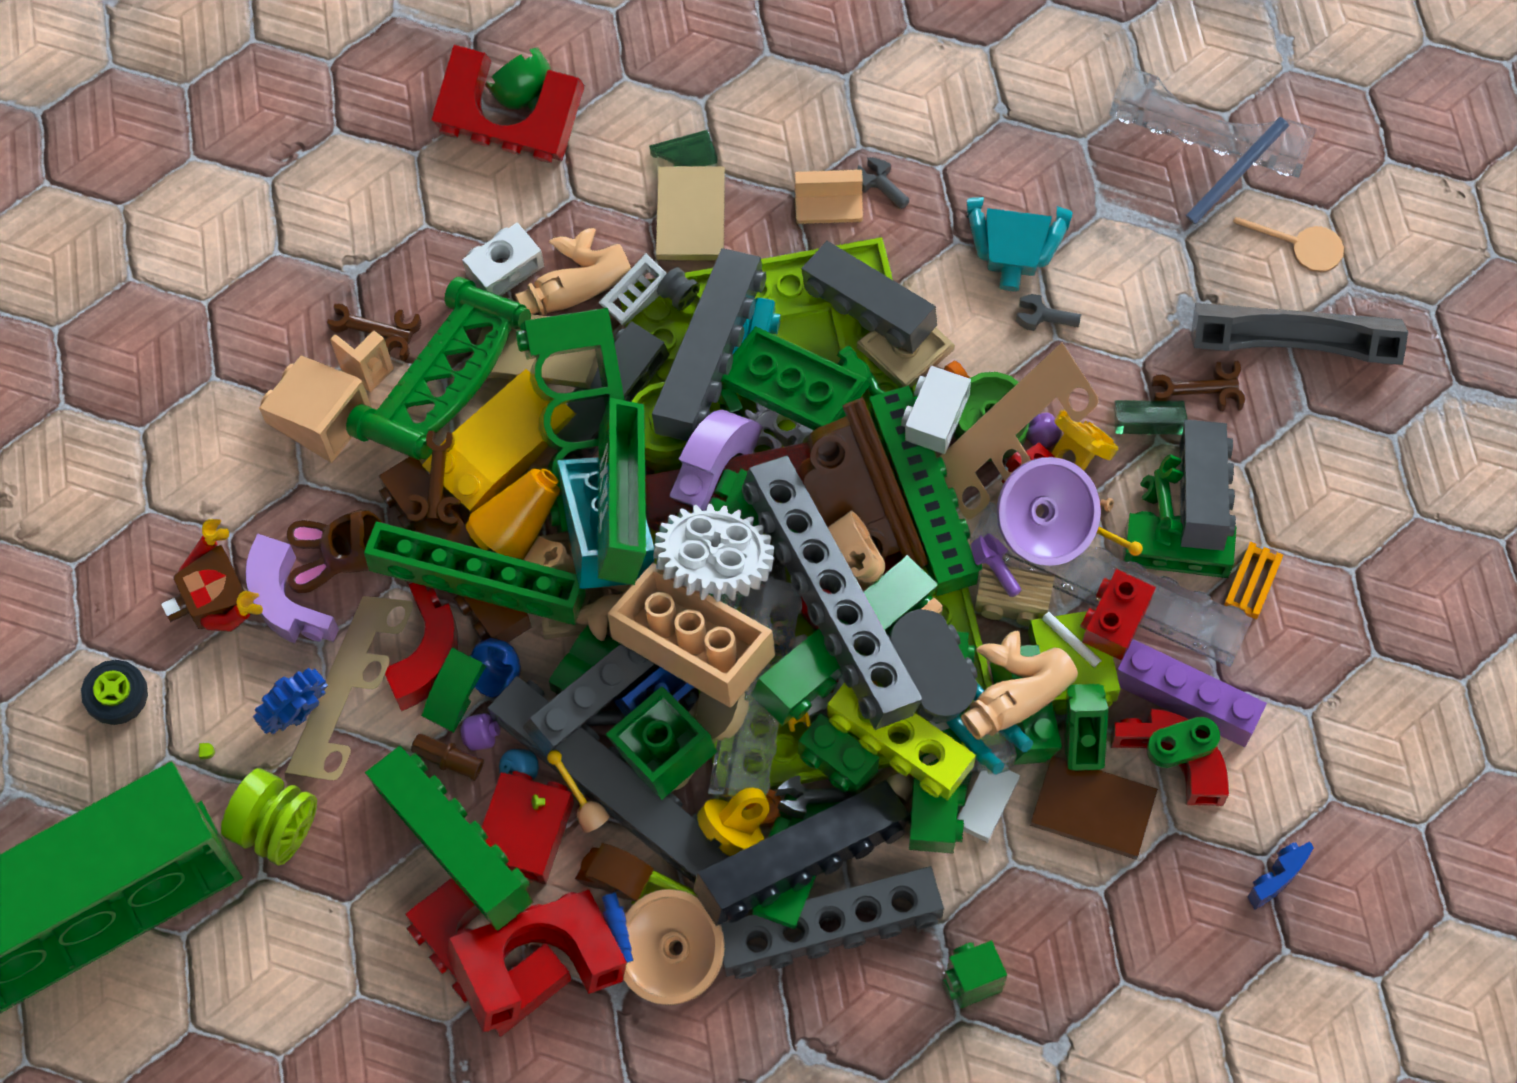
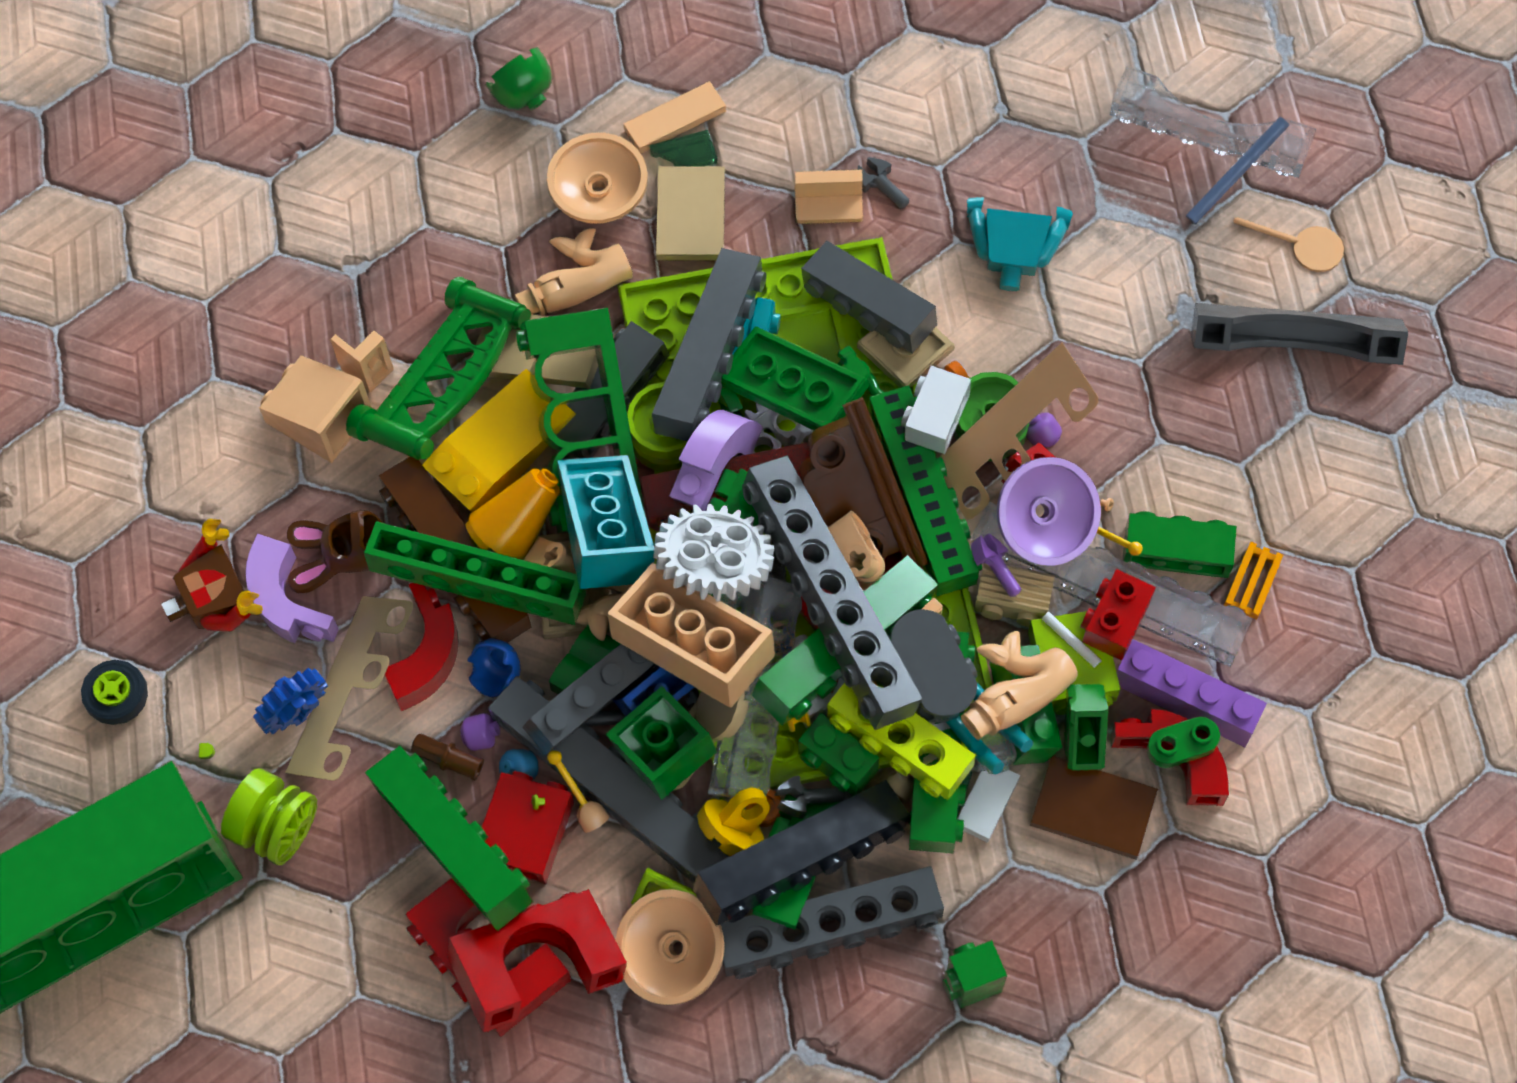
reddish brown bar [327,303,421,362] -> none
reddish brown bar [407,431,461,525] -> none
green slope [421,648,486,733] -> none
red arch [431,45,585,163] -> none
white brick [462,222,544,296] -> none
reddish brown brick [575,843,654,902] -> none
green brick [598,398,646,585] -> none
white slope [599,254,667,326] -> none
blue animal [602,892,634,963] -> none
dark grey wheel [657,267,700,311] -> none
dark grey bar [1016,294,1081,331] -> none
yellow tile [1052,409,1119,471] -> none
clear green slope [1114,400,1188,435] -> none
green bar [1140,454,1184,546] -> none
reddish brown bar [1152,361,1245,411] -> none
dark grey brick [1179,419,1236,551] -> none
blue slope [1247,841,1314,910] -> none
none -> light nougat dish [547,132,648,224]
none -> light nougat tile [623,81,726,153]

